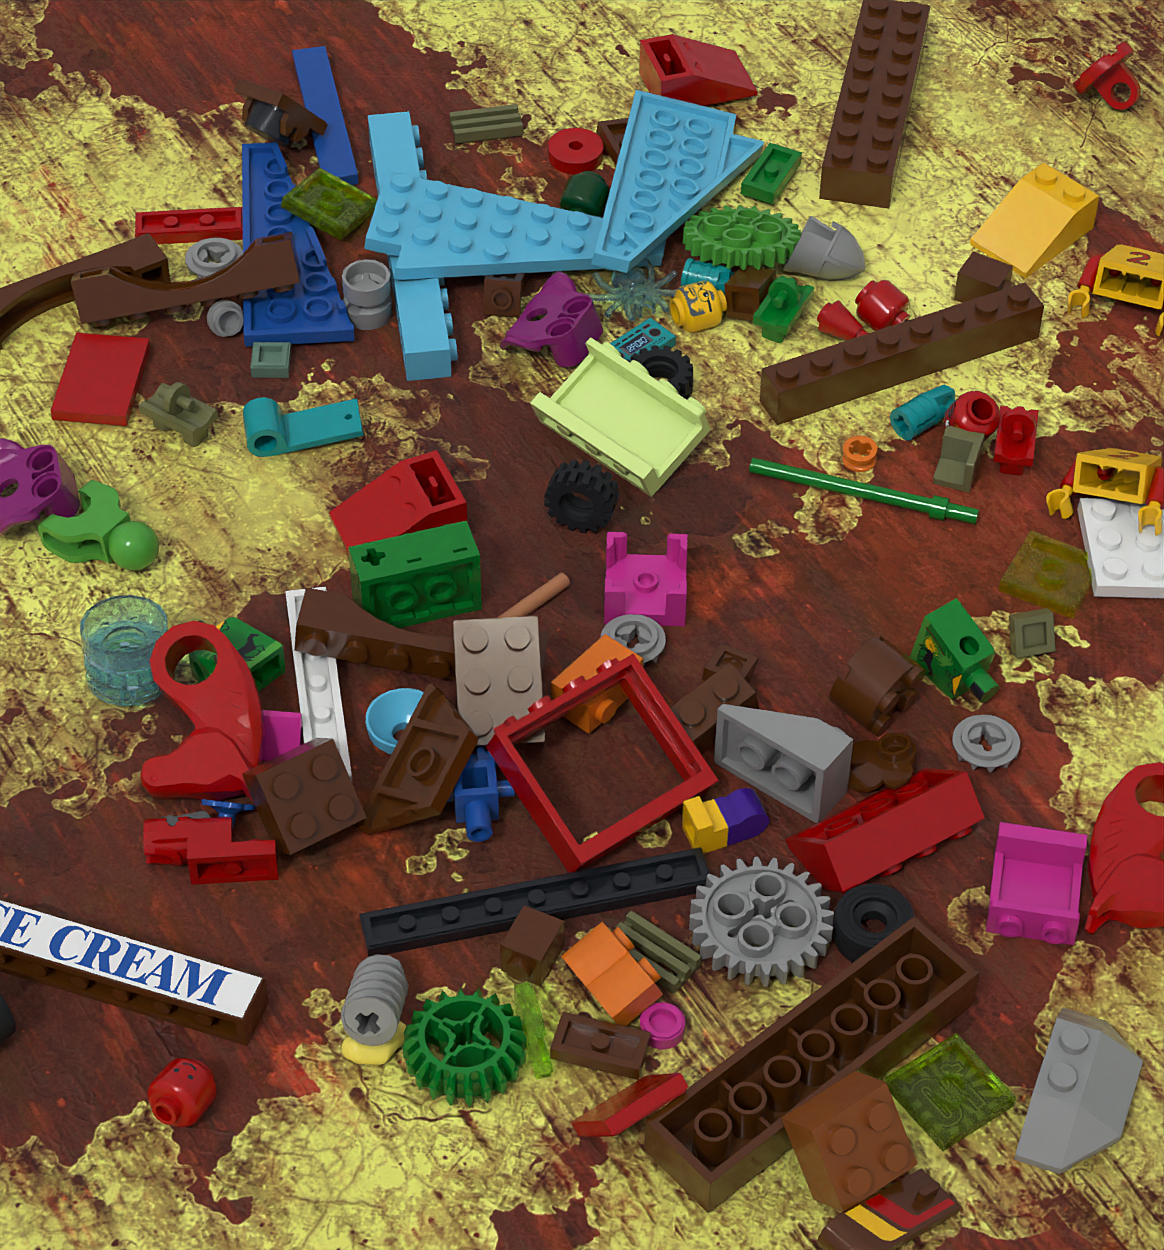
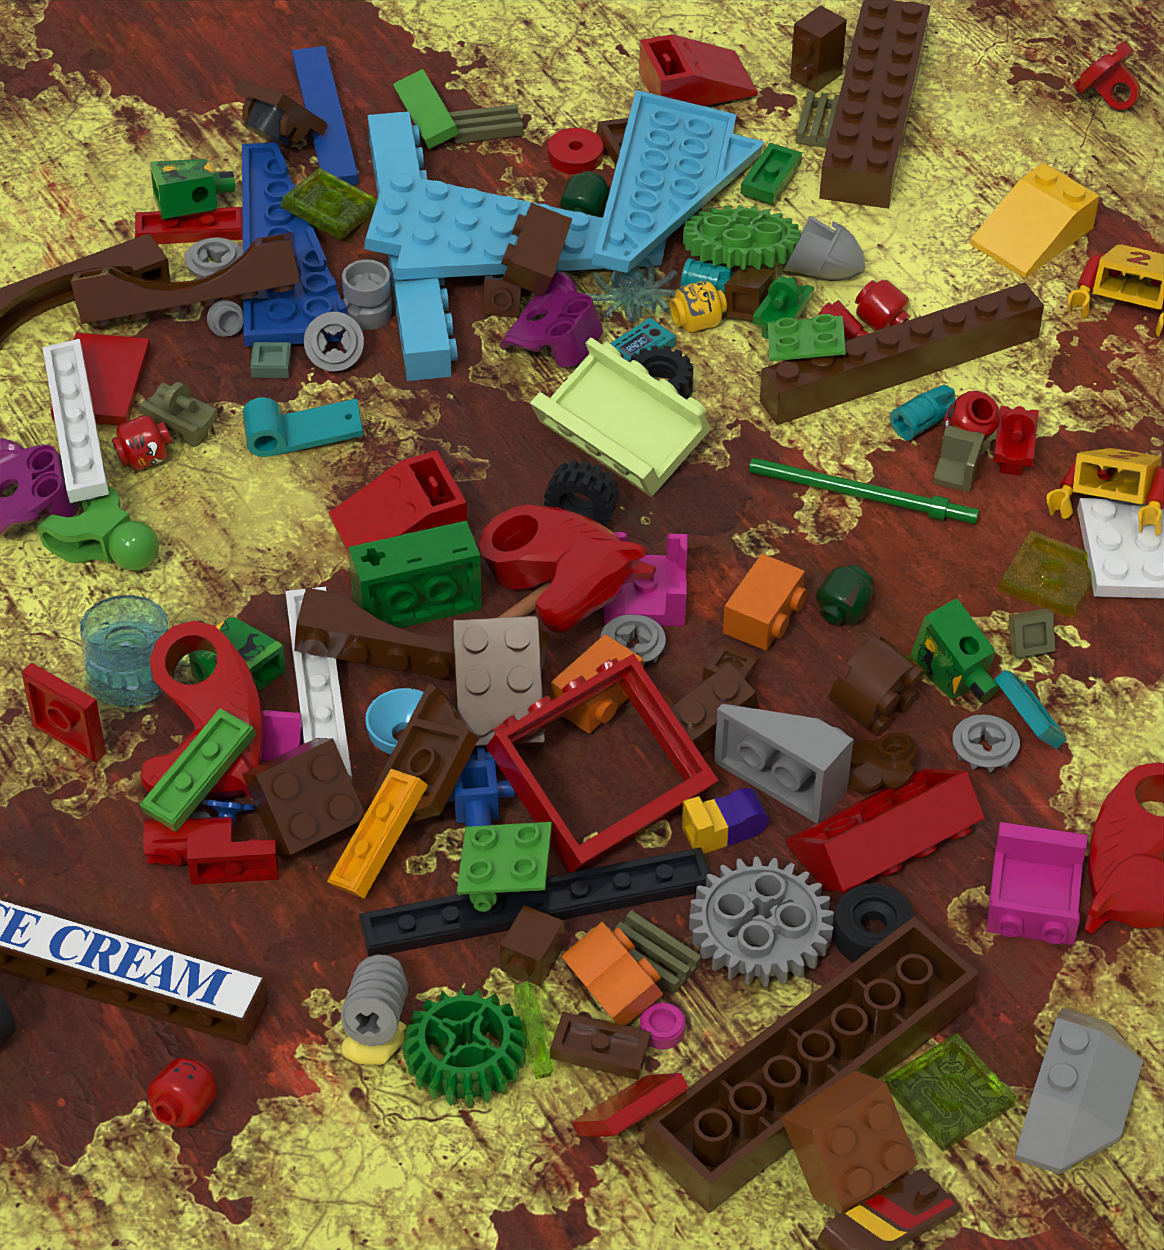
orange bush [842,435,878,472] -> none
reddish brown brick [954,251,1015,303] -> none
none -> red tile [22,662,106,763]
none -> white plate [42,339,109,503]
none -> red head [112,415,172,472]
none -> bright green tile [139,708,256,832]
none -> green torso [150,159,236,219]
none -> light grey gear [304,312,364,372]
none -> light orange tile [327,769,428,899]
none -> bright green tile [393,69,460,149]
none -> bright green hinge [457,822,552,912]
none -> red animal [478,505,656,633]
none -> reddish brown brick [501,203,572,296]
none -> orange brick [723,553,808,651]
none -> bright green hinge [768,314,846,361]
none -> reddish brown brick [790,5,847,93]
none -> olive tile [796,91,839,147]
none -> dark green head [816,565,876,626]
none -> teal tile [994,670,1067,749]

